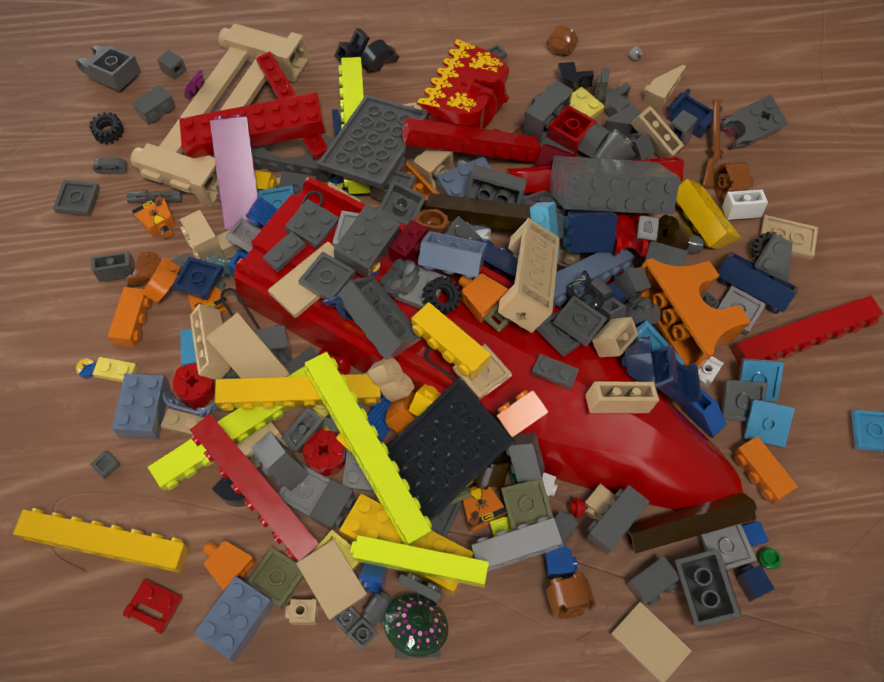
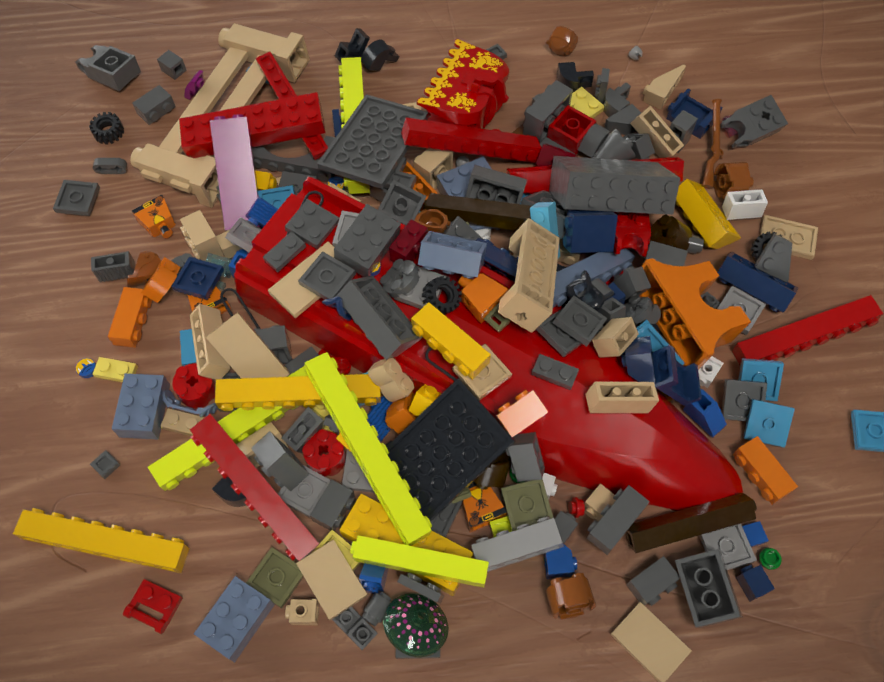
dark grey pin [126,190,183,204] -> none
orange torso [202,541,257,591] -> none
light grey slope [637,216,659,241] -> none

